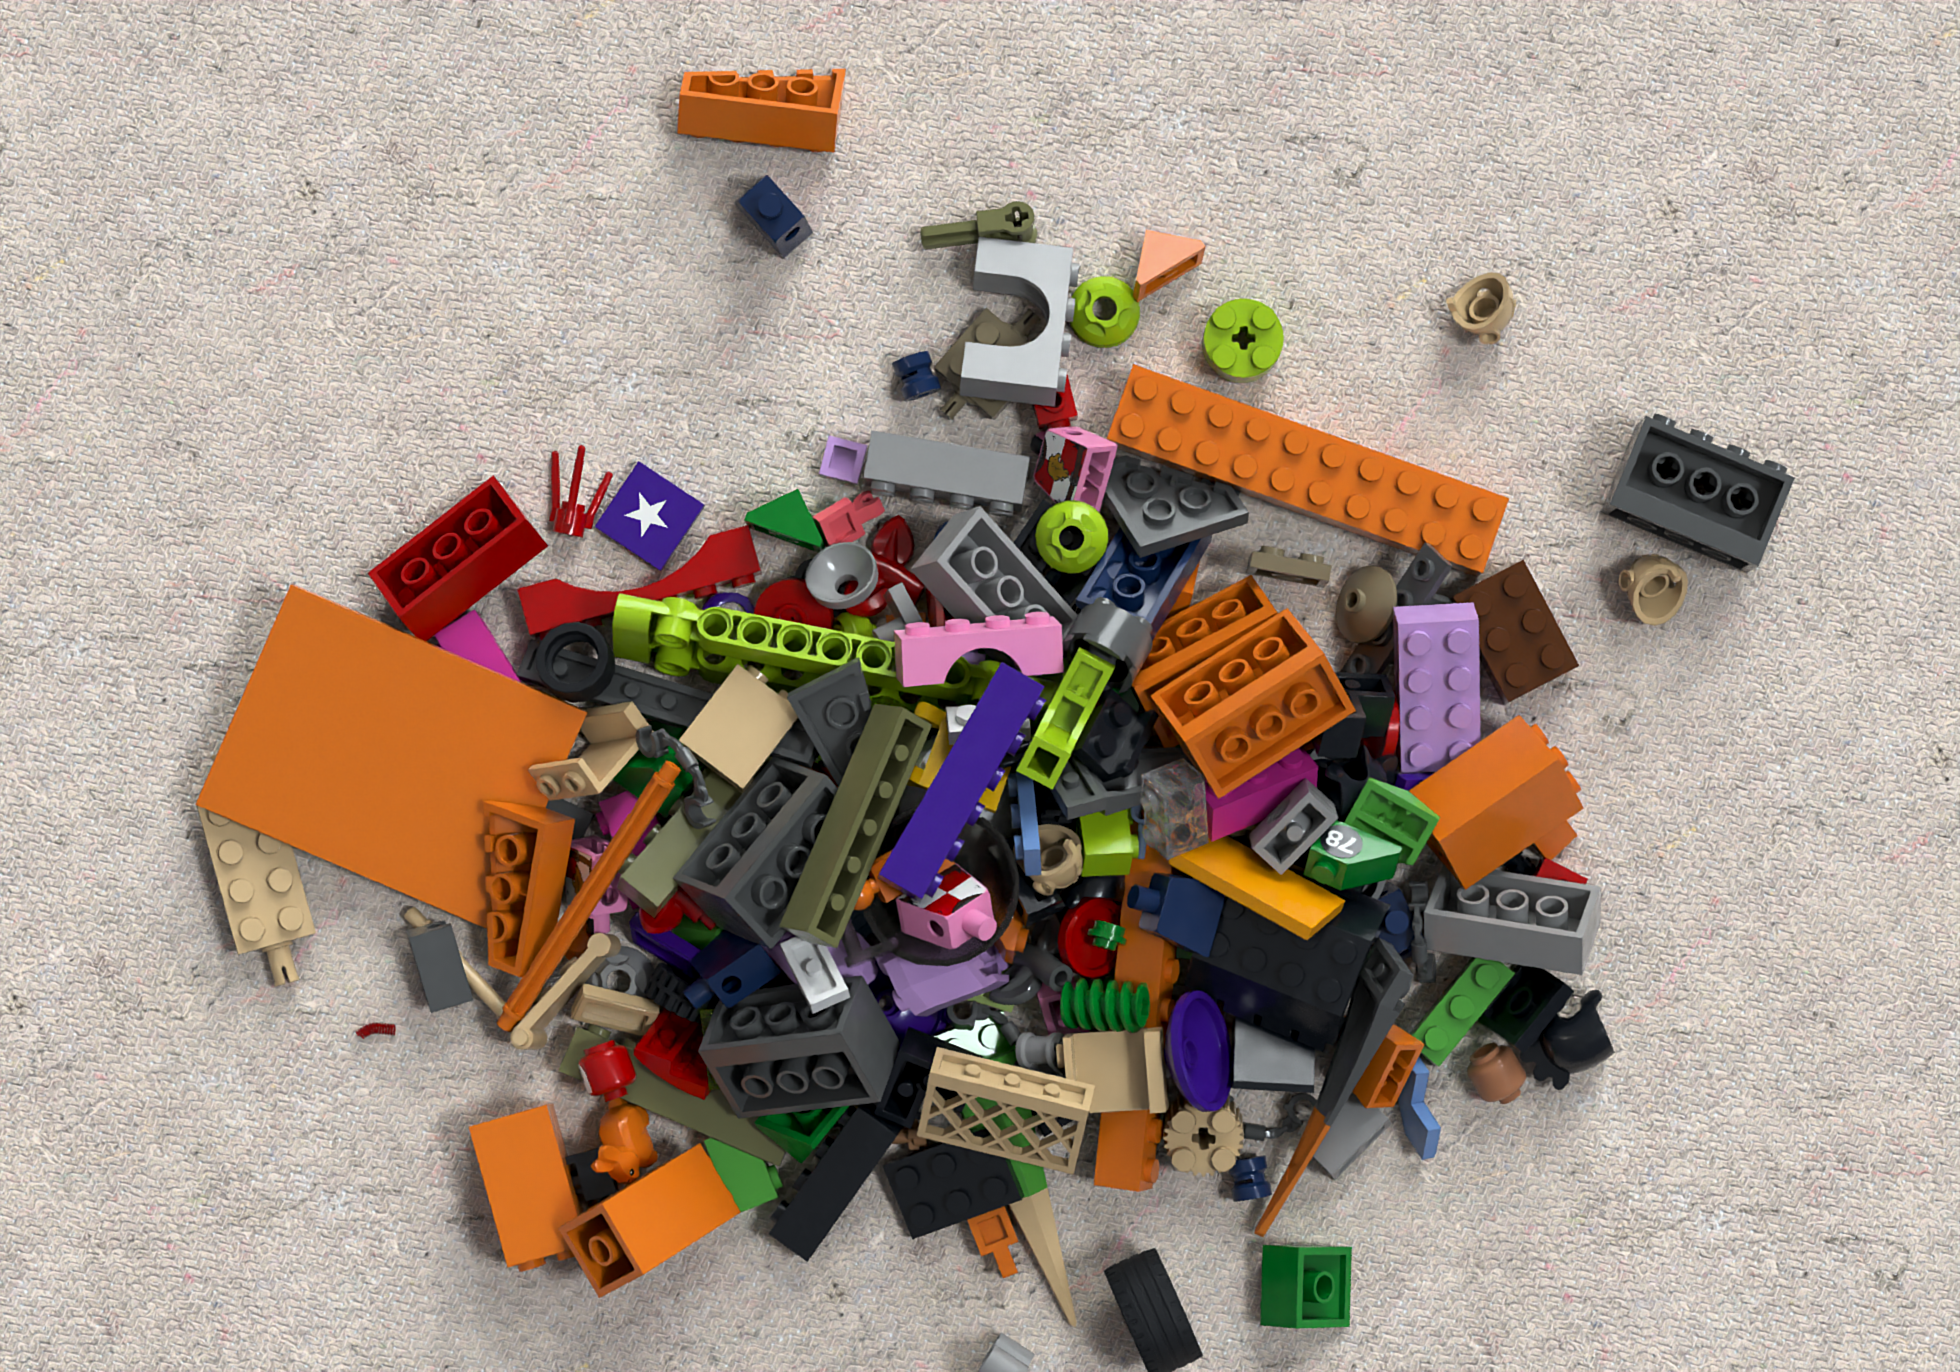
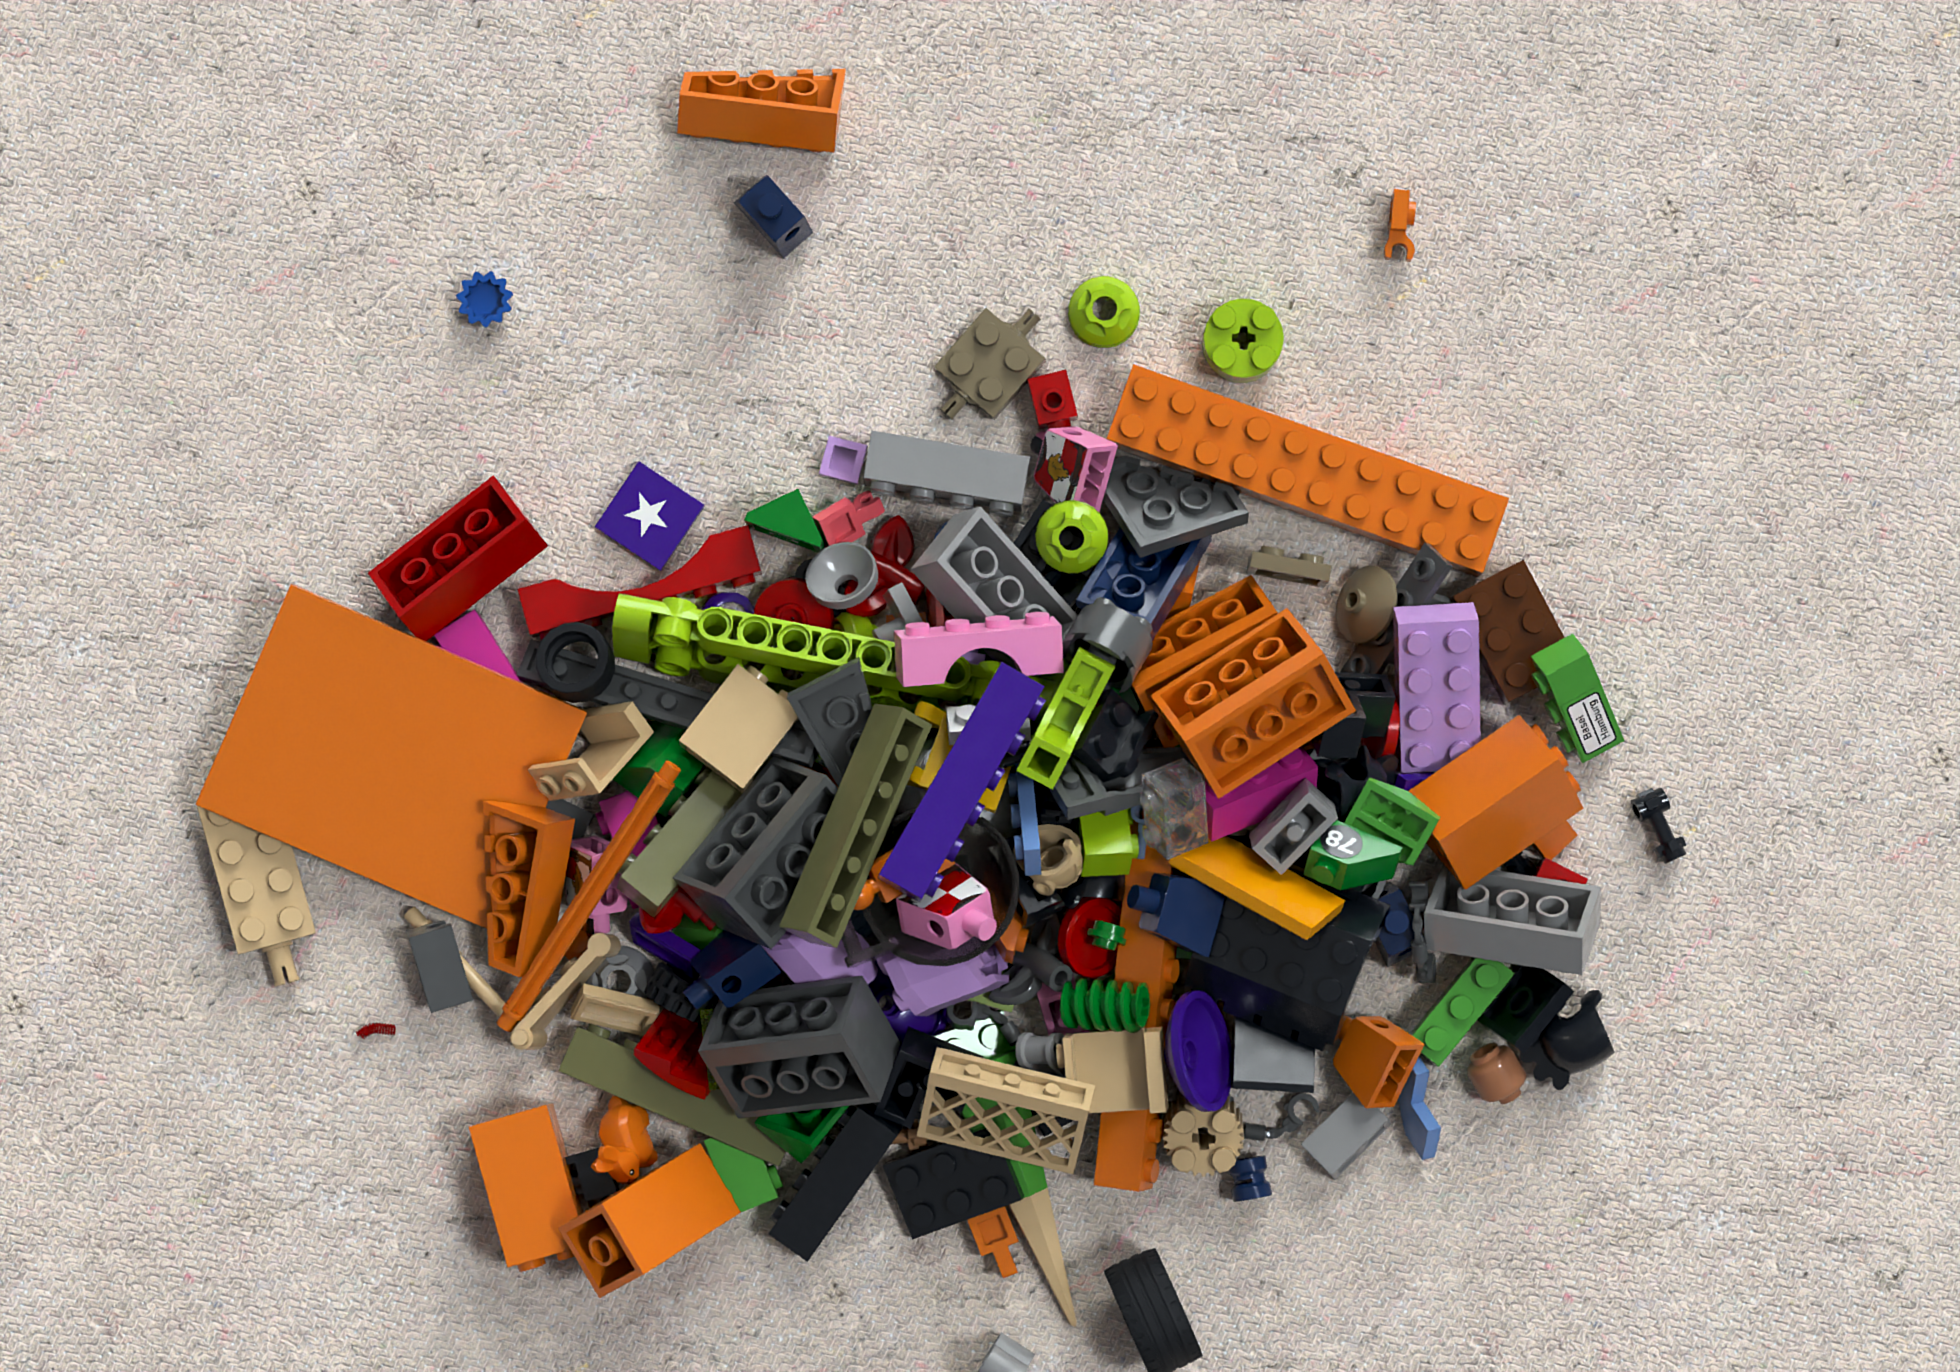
red plant [549,445,613,538] -> none
red head [578,1040,637,1102] -> none
dark grey piece [636,725,716,829] -> none
white plate [780,936,850,1014] -> none
dark blue wheel [892,351,941,402] -> none
olive connector [920,201,1038,250] -> none
arch [960,237,1080,407] -> none
slope [1133,230,1206,302] -> none
dark grey plate [1254,937,1414,1237] -> none
green slope [1260,1244,1352,1329] -> none
tan helmet [1446,272,1516,345] -> none
dark grey brick [1600,414,1795,573] -> none
tan helmet [1619,554,1688,626] -> none
none -> blue piece [456,271,513,328]
none -> orange plate [1384,189,1416,262]
none -> bright green brick [1531,634,1625,763]
none -> black bar [1631,788,1687,864]

